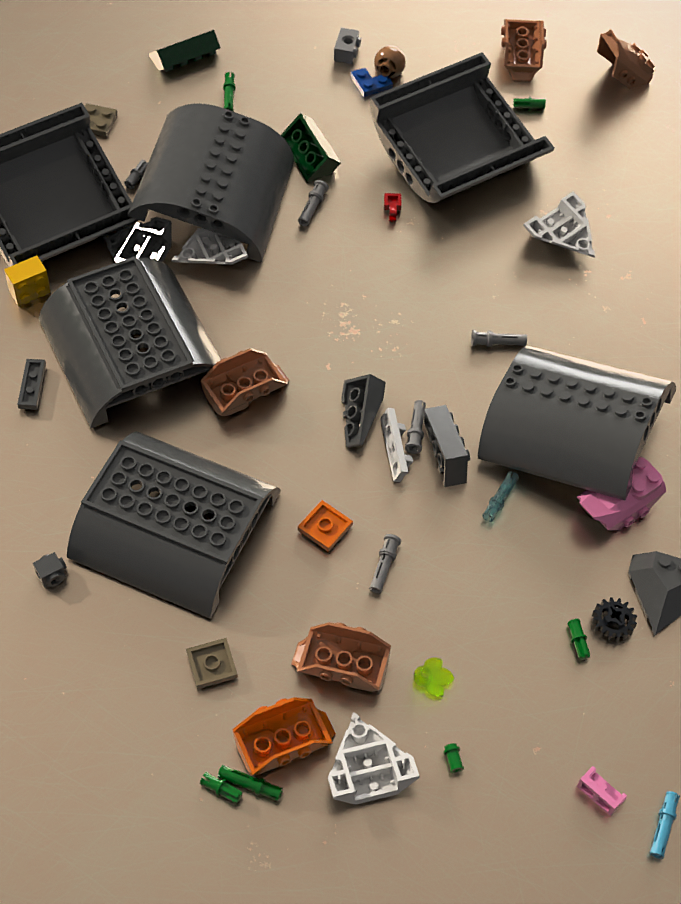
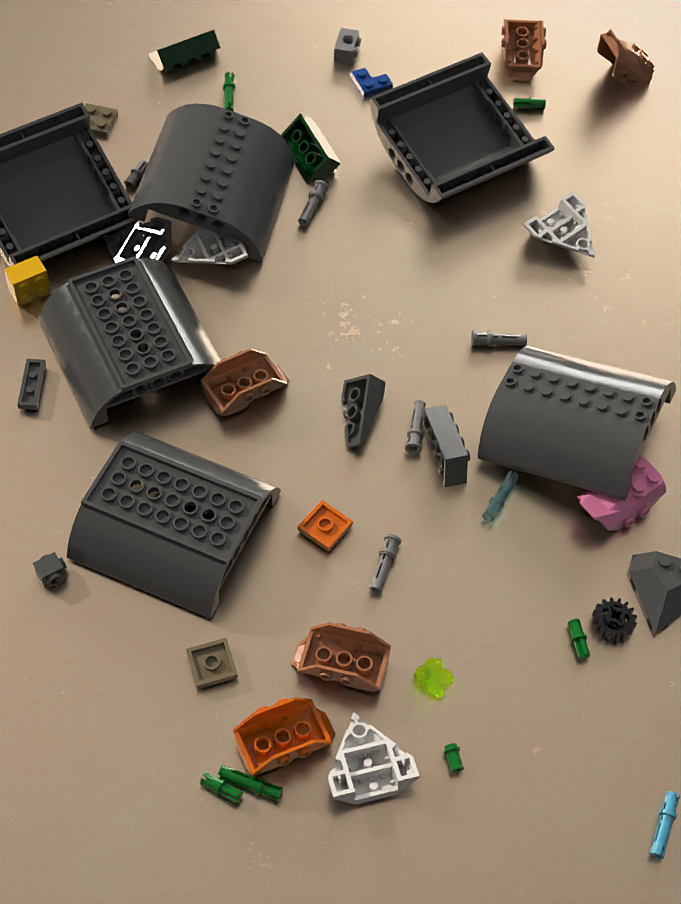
medium nougat brick [374,46,406,79] -> none
white hinge [380,408,413,482] -> none
red plate [384,193,402,221] -> none
bright pink hinge [577,766,627,816] -> none

